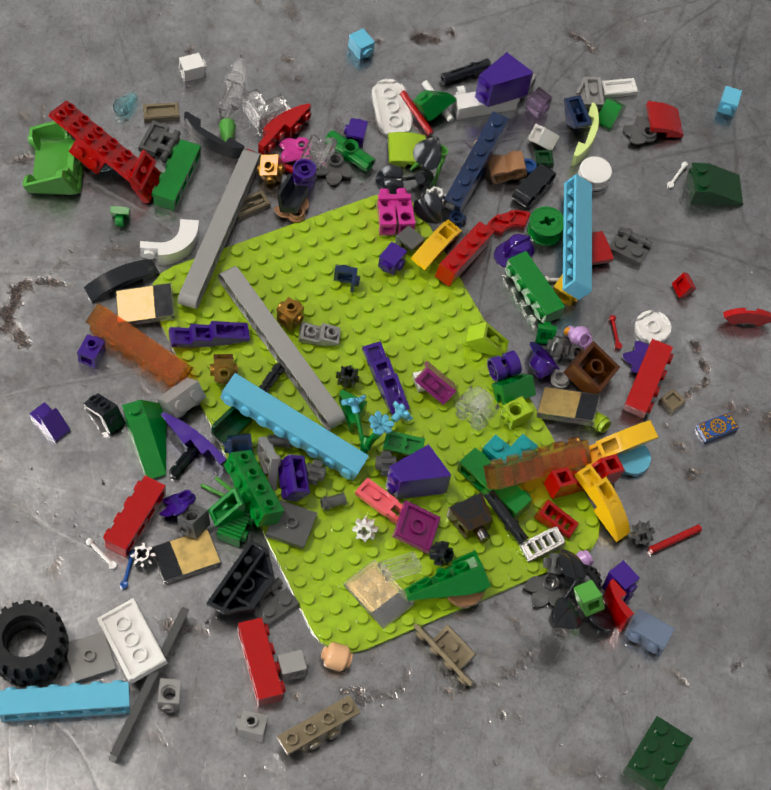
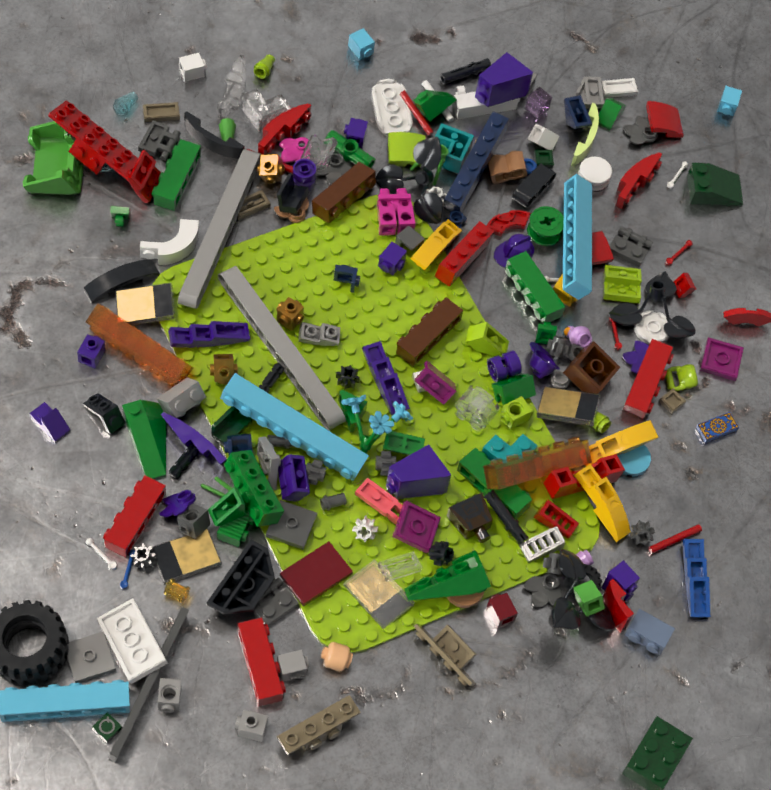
none -> dark green tile [92,712,122,743]
none -> clear yellow bush [163,578,190,604]
none -> lime cone [254,54,275,79]
none -> dark red tile [280,541,353,606]
none -> reddish brown brick [312,162,376,223]
none -> reddish brown brick [396,297,463,367]
none -> teal brick [435,123,474,174]
none -> dark red brick [486,593,518,628]
none -> lime slope [603,265,642,304]
none -> black plant [609,271,696,339]
none -> red slope [615,152,662,209]
none -> red hinge [665,240,693,266]
none -> lime piece [665,364,698,391]
none -> blue slope [683,539,711,617]
none -> magenta tile [700,337,744,381]

